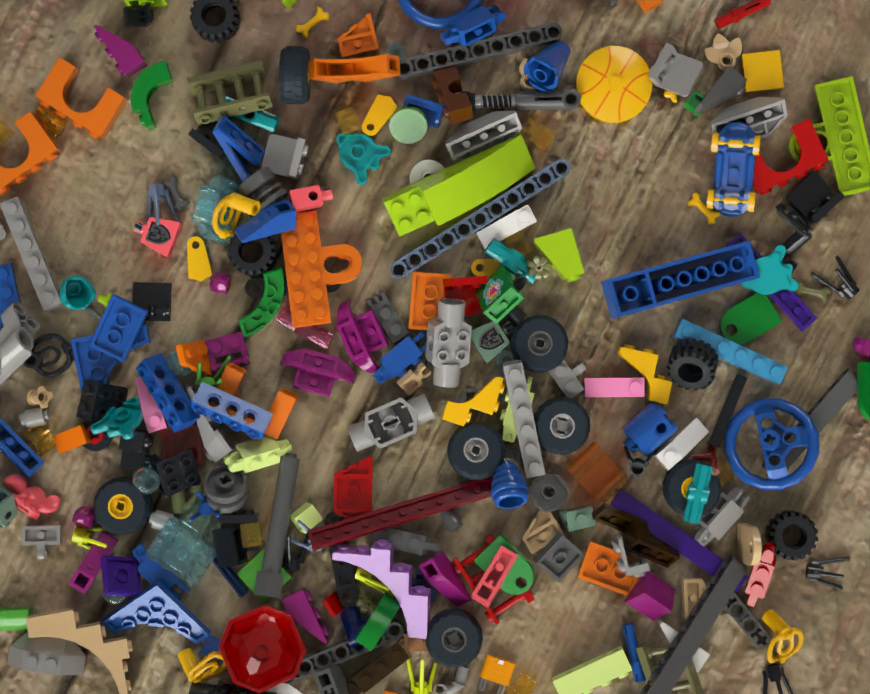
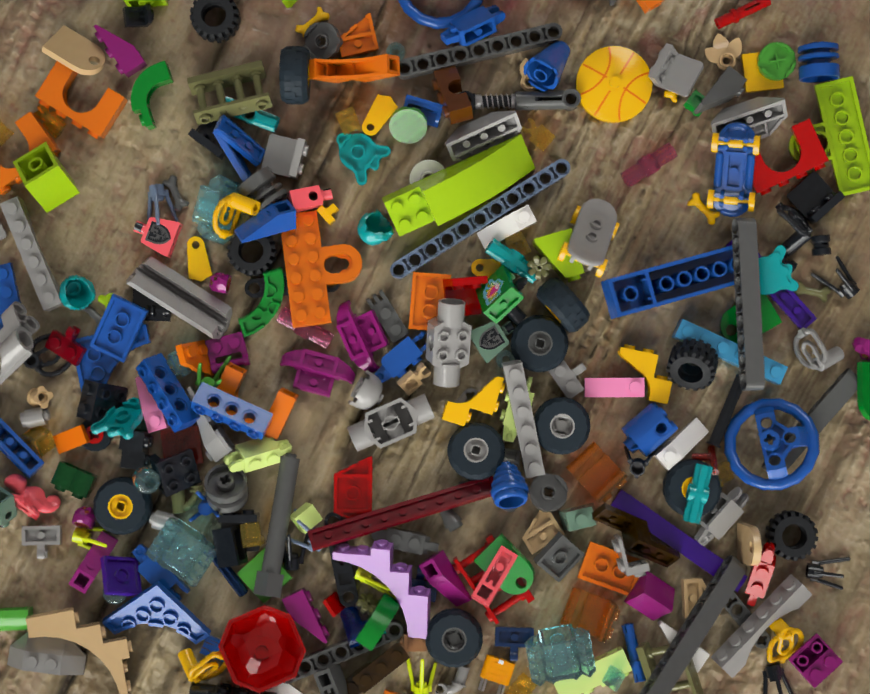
none -> lime slope [13,142,80,213]
none -> tan tile [42,25,106,75]
none -> dark red plate [44,326,87,366]
none -> dark green brick [51,461,98,500]
none -> light grey piece [126,256,232,339]
none -> dark grey plate [304,22,343,59]
none -> yellow tile [317,203,339,226]
none -> light grey cylinder [348,370,384,410]
none -> teal hair [357,210,394,246]
none -> dark blue plate [495,626,534,661]
none -> clear light blue slope [525,624,596,686]
none -> black wheel [536,277,590,333]
none -> light grey piece [557,198,620,278]
none -> clear orange piece [559,586,620,643]
none -> clear light blue slope [602,665,625,692]
none -> clear pink piece [620,143,678,187]
none -> light grey arch [711,574,812,678]
none -> dark grey beam [732,217,765,391]
none -> bright green tile [757,42,796,81]
none -> magenta slope [788,633,843,688]
none -> light grey piece [793,327,844,371]
none -> blue wheel [797,41,840,83]
none -> black wheel [811,235,831,256]

